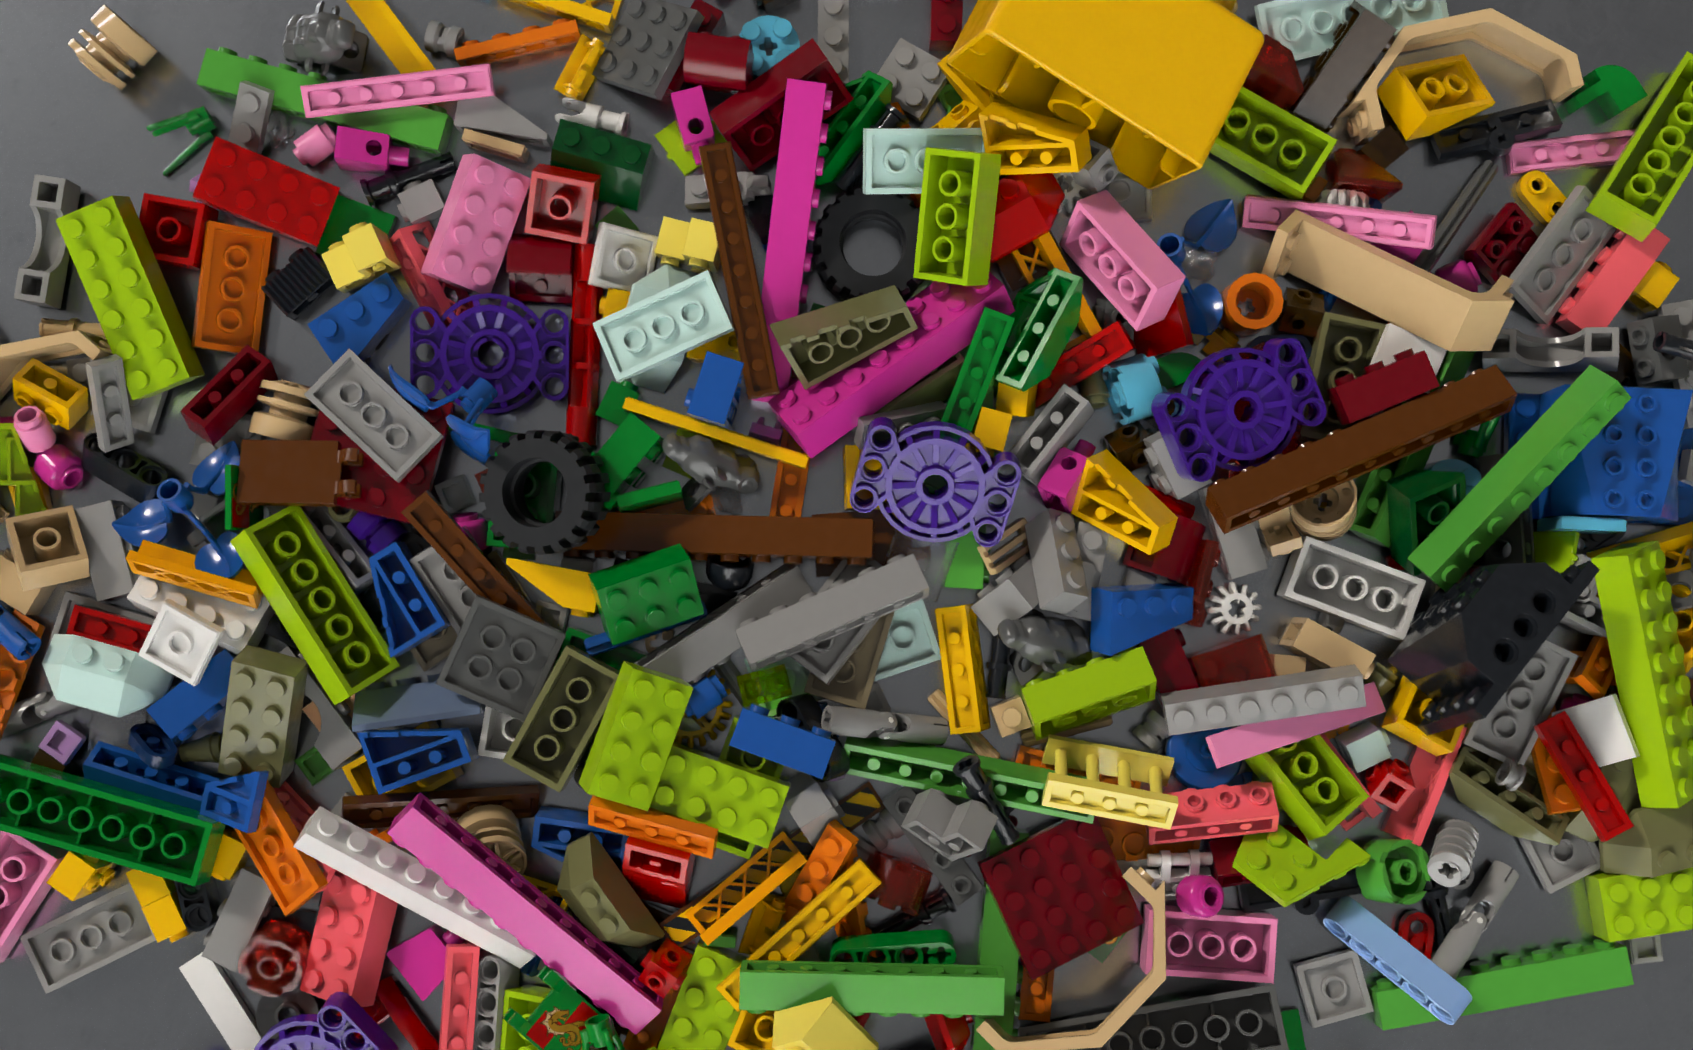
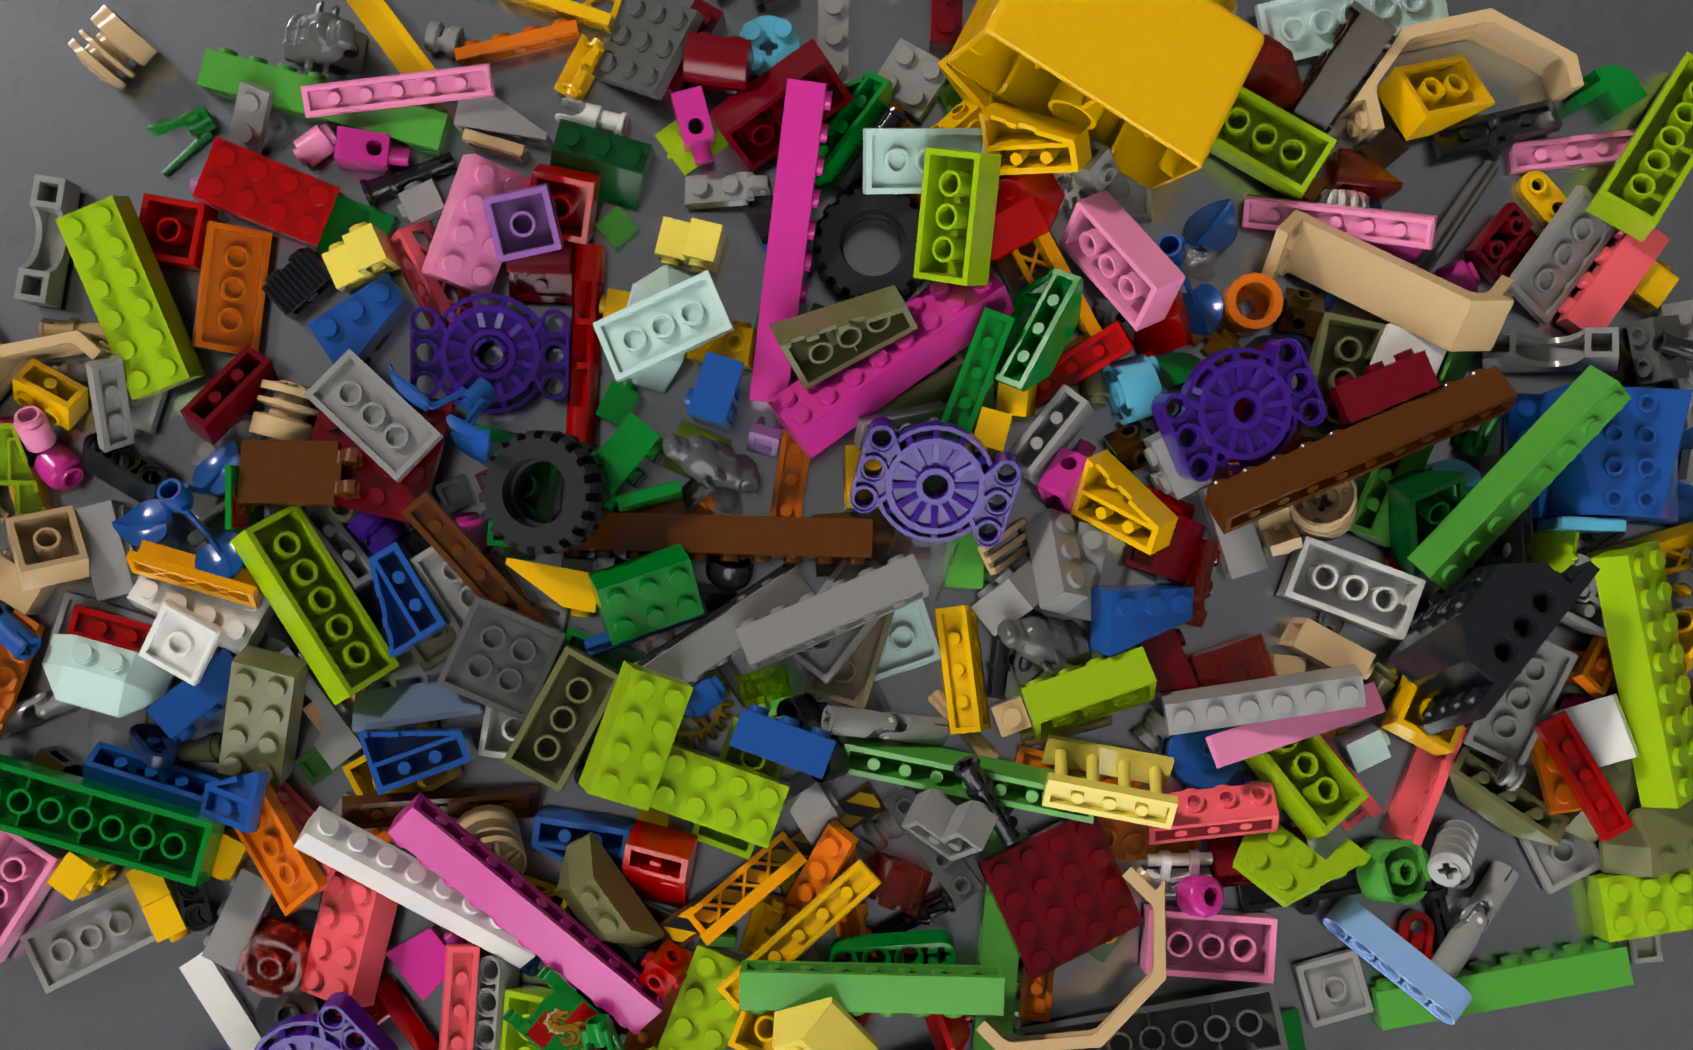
lavender tile [38,720,87,765] -> none
white tile [588,222,658,292] -> none
orange plate [588,796,718,859] -> none
yellow tile [622,397,809,469] -> none
reddish brown tile [699,141,780,400] -> none
white gear [1206,582,1262,636] -> none
red brick [1365,758,1416,812] -> none
none -> medium lavender brick [483,183,564,263]

